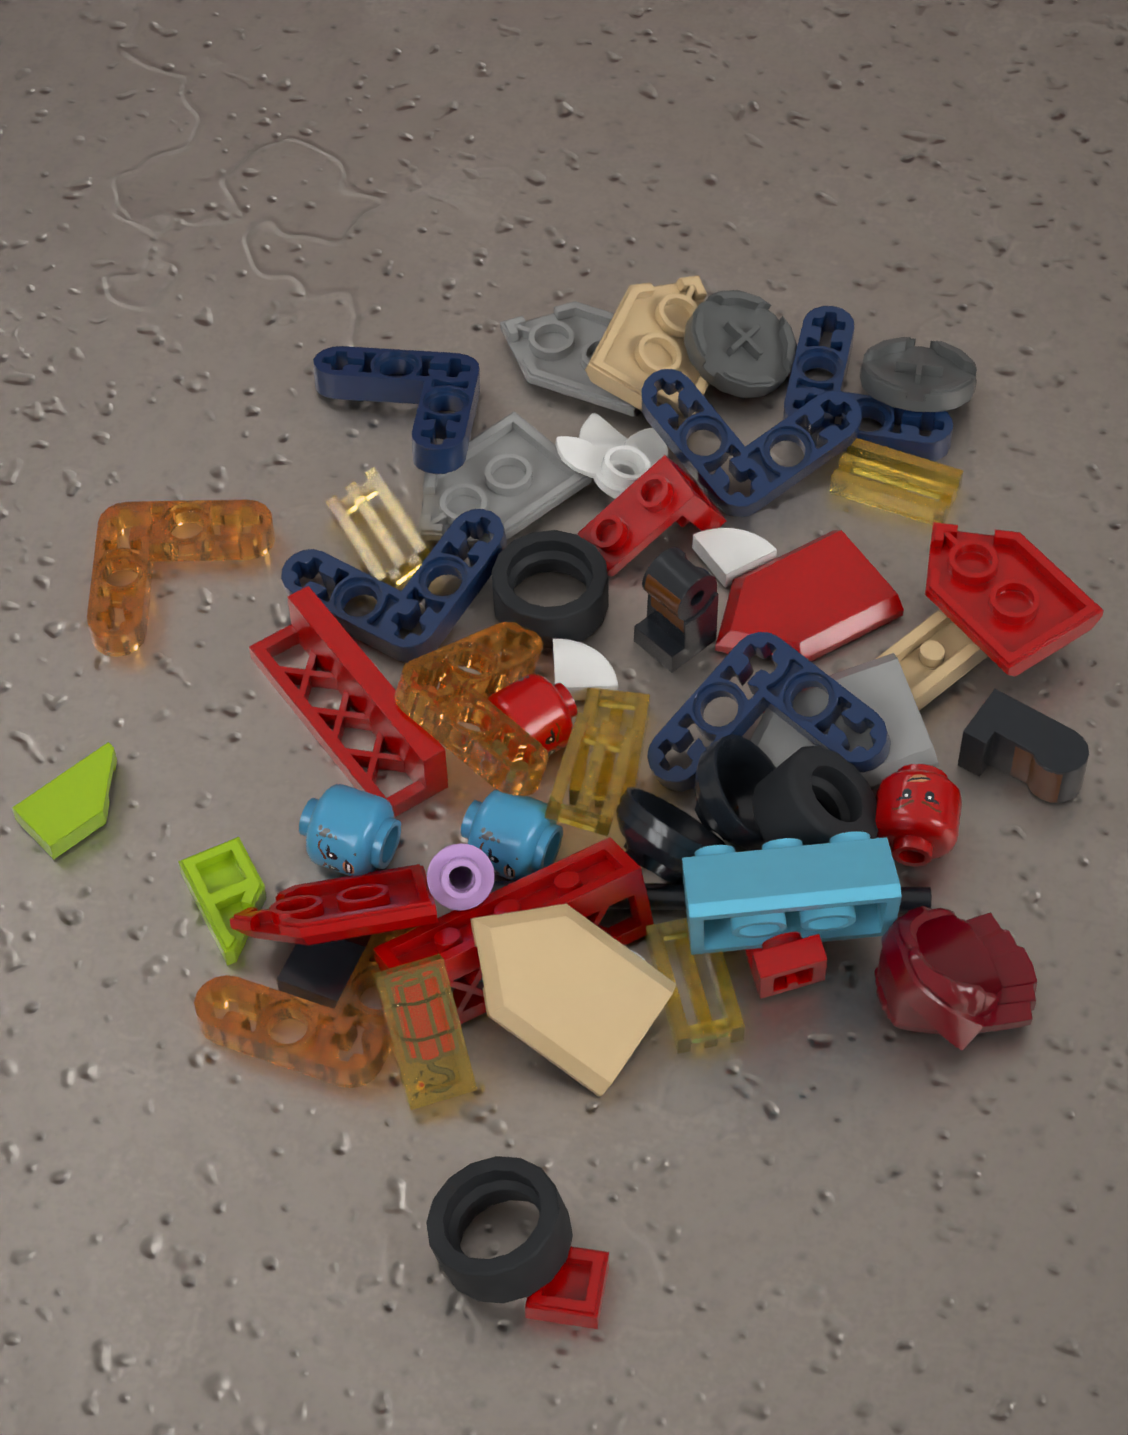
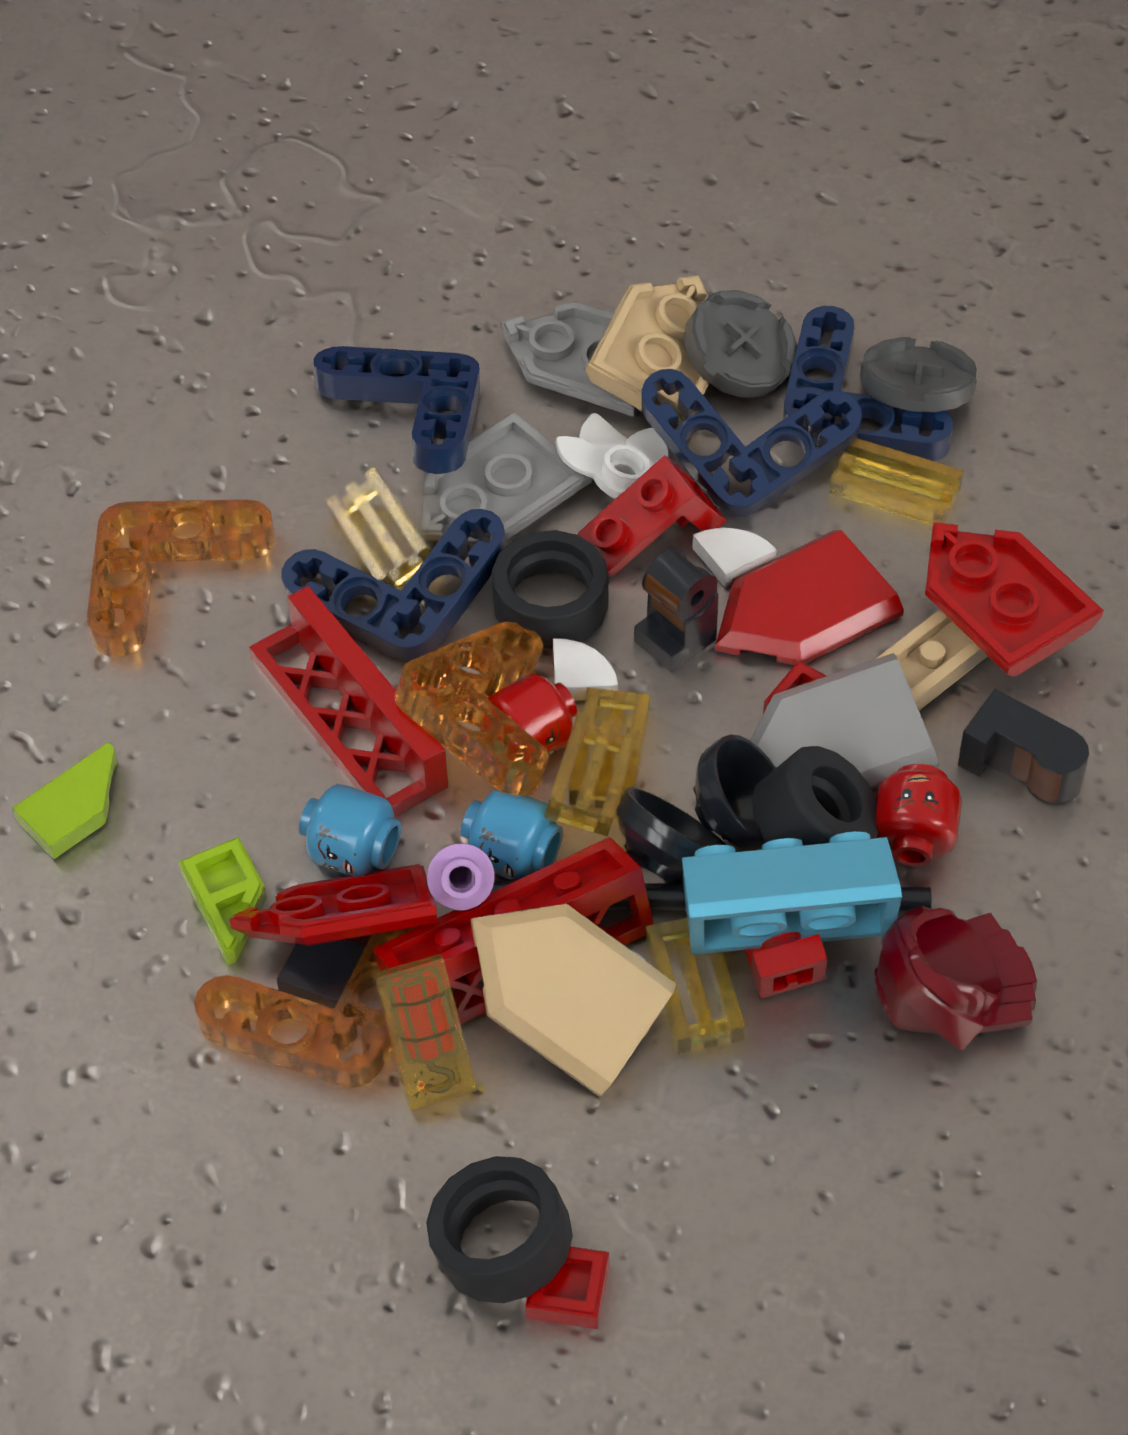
dark blue beam [647,632,891,791] -> none

